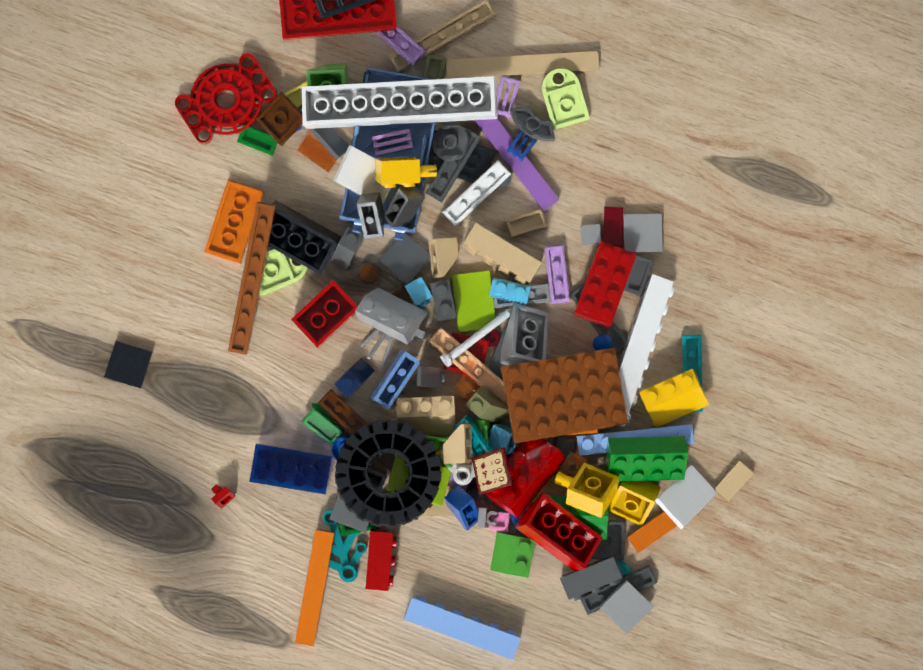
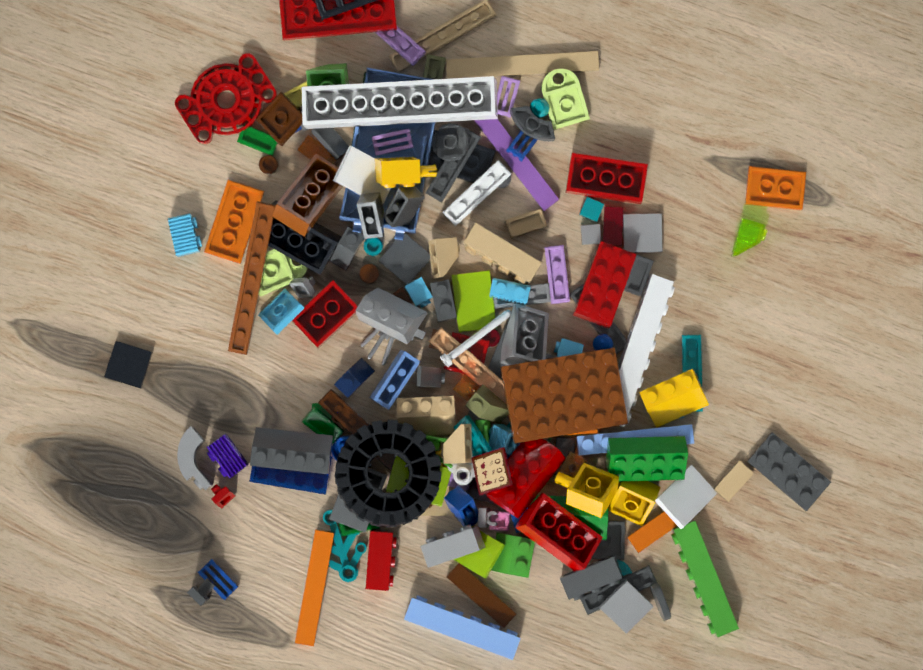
none -> medium azure brick [168,213,202,257]
none -> light grey arch [177,426,213,490]
none -> dark grey tile [187,578,215,606]
none -> blue tile [198,559,239,600]
none -> dark purple brick [207,434,249,479]
none -> dark grey slope [250,427,333,474]
none -> medium azure tile [258,288,304,335]
none -> reddish brown tile [259,155,278,175]
none -> dark orange brick [272,154,343,237]
none -> light grey tile [289,276,316,298]
none -> teal tile [364,238,383,256]
none -> light grey brick [420,524,486,568]
none -> reddish brown tile [447,563,516,628]
none -> lime tile [453,526,505,579]
none -> teal tile [530,98,549,118]
none -> medium azure brick [554,338,584,357]
none -> red brick [565,153,648,204]
none -> teal tile [579,197,604,222]
none -> dark grey tile [650,583,671,621]
none -> bright green brick [671,520,739,637]
none -> clear neon green slope [731,218,767,257]
none -> orange tile [745,166,806,210]
none -> dark grey plate [747,432,831,511]

